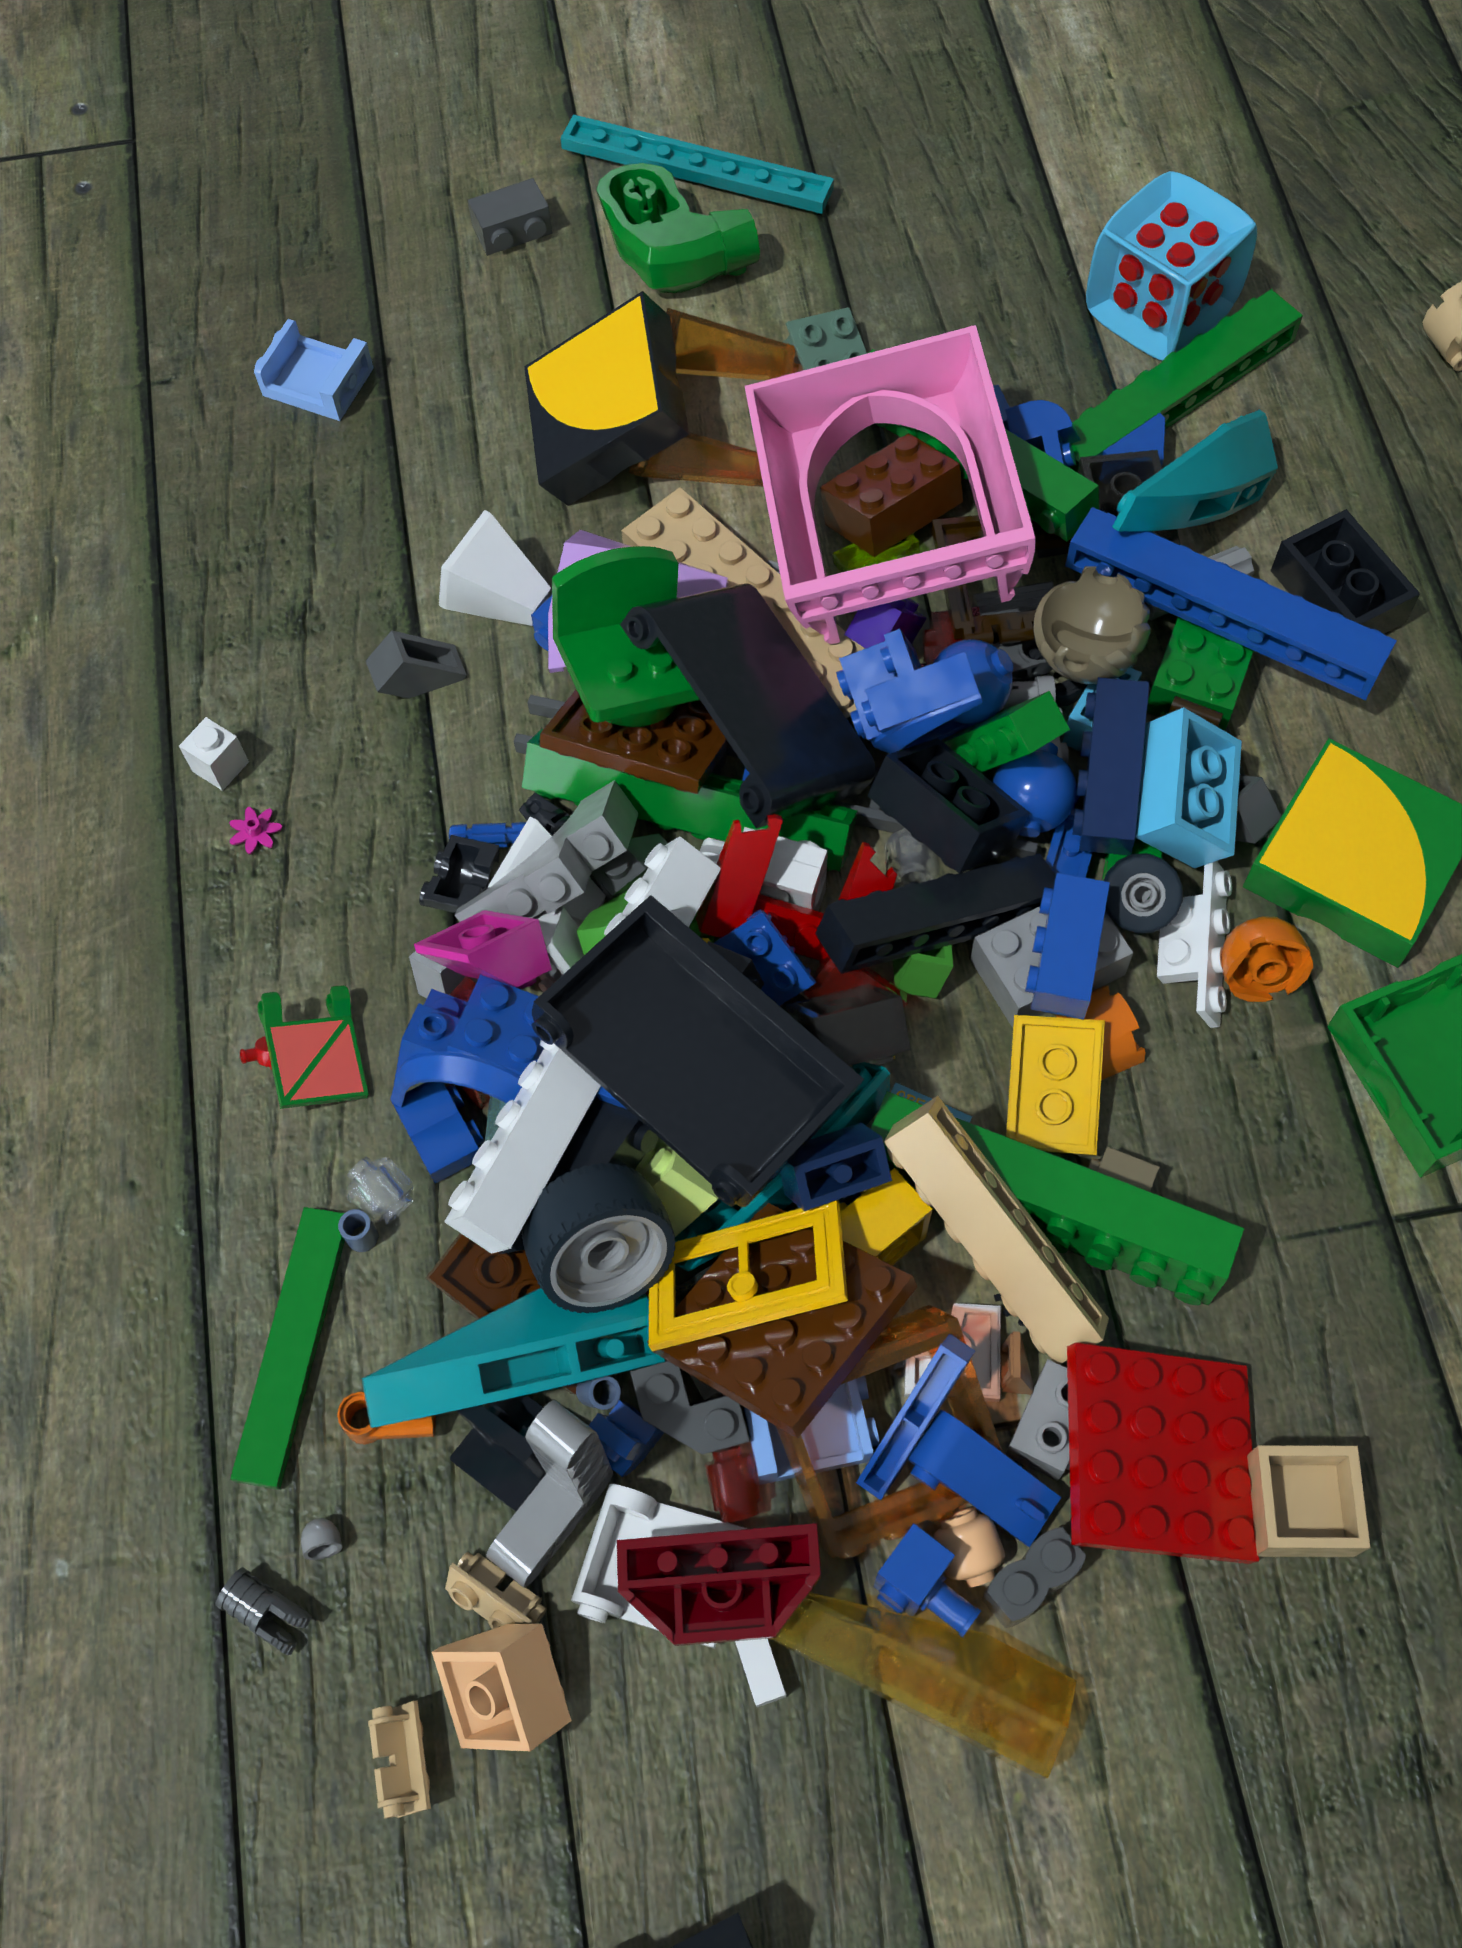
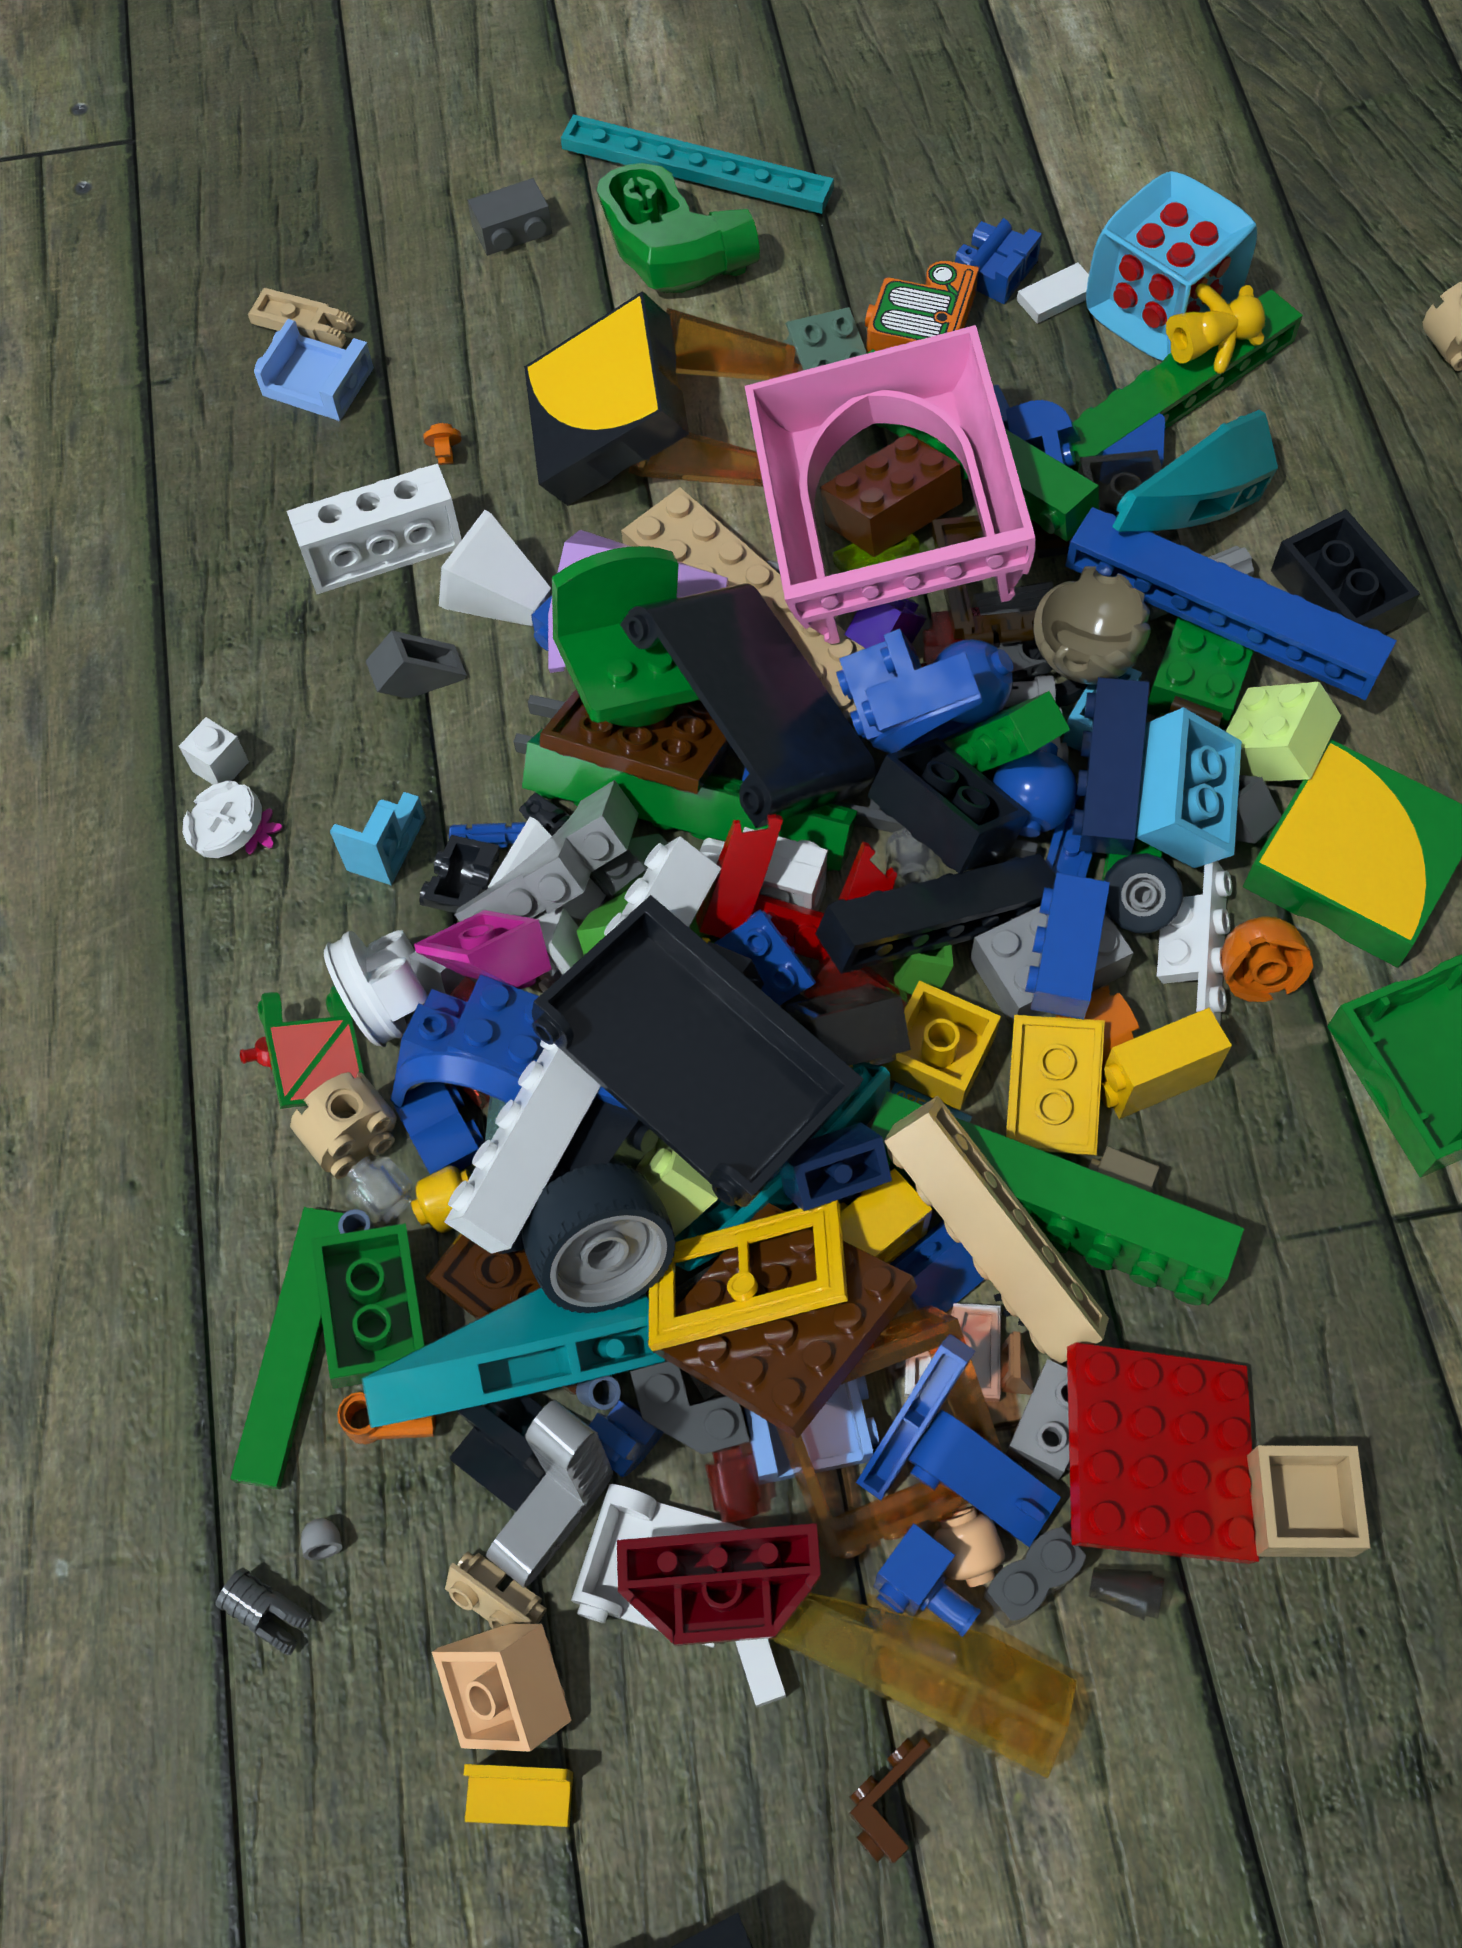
tan hinge [368,1700,431,1819] -> none
none -> white tile [182,781,262,858]
none -> tan hinge [248,288,356,348]
none -> white brick [287,463,462,594]
none -> tan brick [290,1072,397,1179]
none -> green brick [311,1223,424,1389]
none -> white piece [324,930,428,1047]
none -> medium azure panel [330,792,426,886]
none -> yellow head [411,1165,471,1233]
none -> orange plate [423,423,461,465]
none -> yellow panel [463,1764,573,1827]
none -> reddish brown bracket [849,1737,931,1864]
none -> brick [865,261,979,353]
none -> yellow brick [881,980,1001,1110]
none -> blue panel [890,1220,984,1324]
none -> blue hips [955,218,1042,304]
none -> white tile [1017,262,1089,324]
none -> clear smoke cone [1089,1567,1165,1621]
none -> yellow brick [1100,1007,1232,1119]
none -> yellow piece [1166,283,1266,374]
none -> yellowish green brick [1225,682,1341,781]

